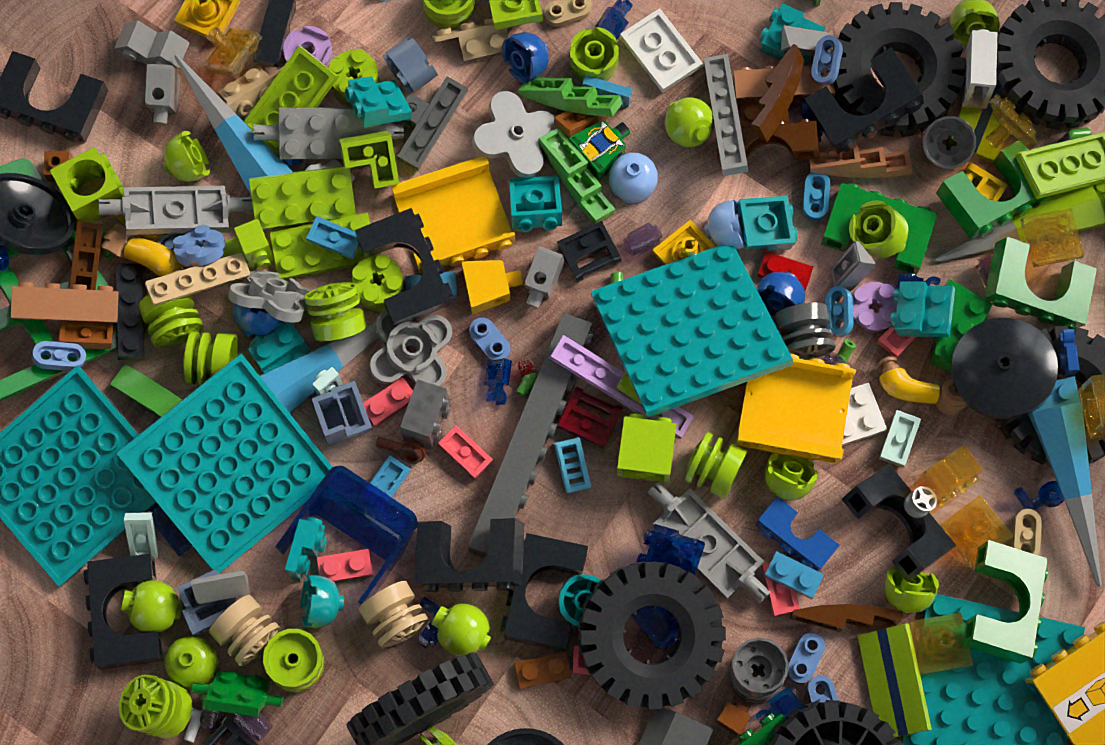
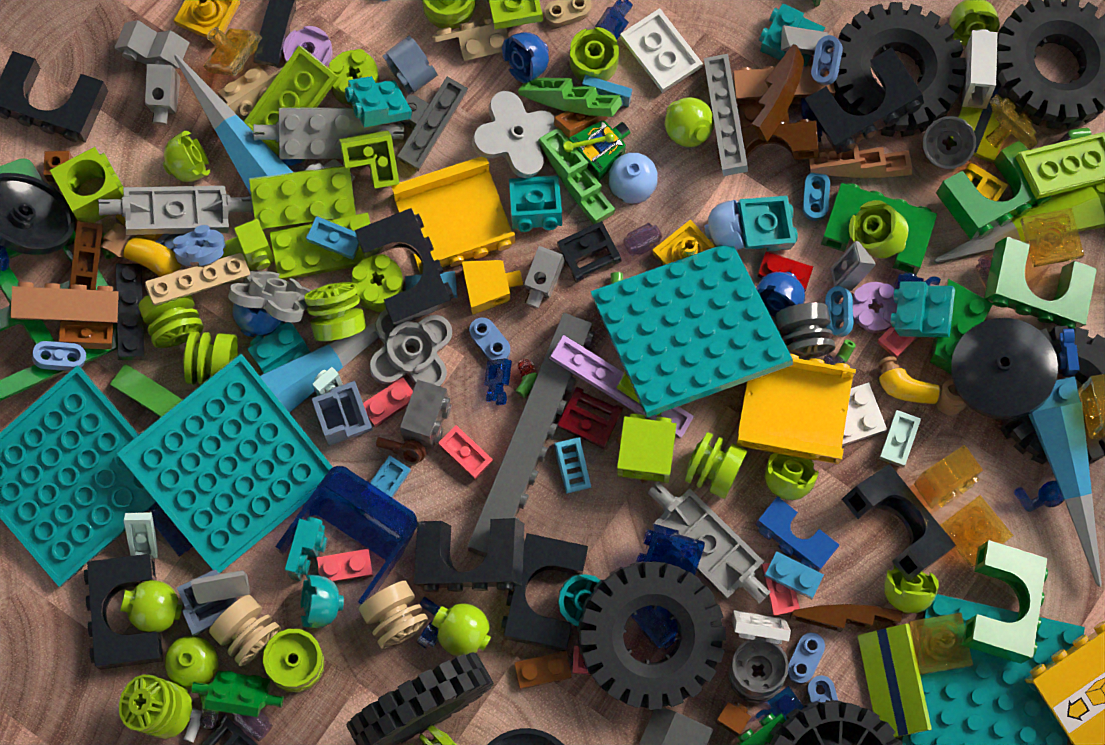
light grey wheel [904,486,937,518] -> none
tan plate [1012,509,1042,555] -> none
none -> lime hinge [563,133,615,152]
none -> white plate [732,610,791,644]

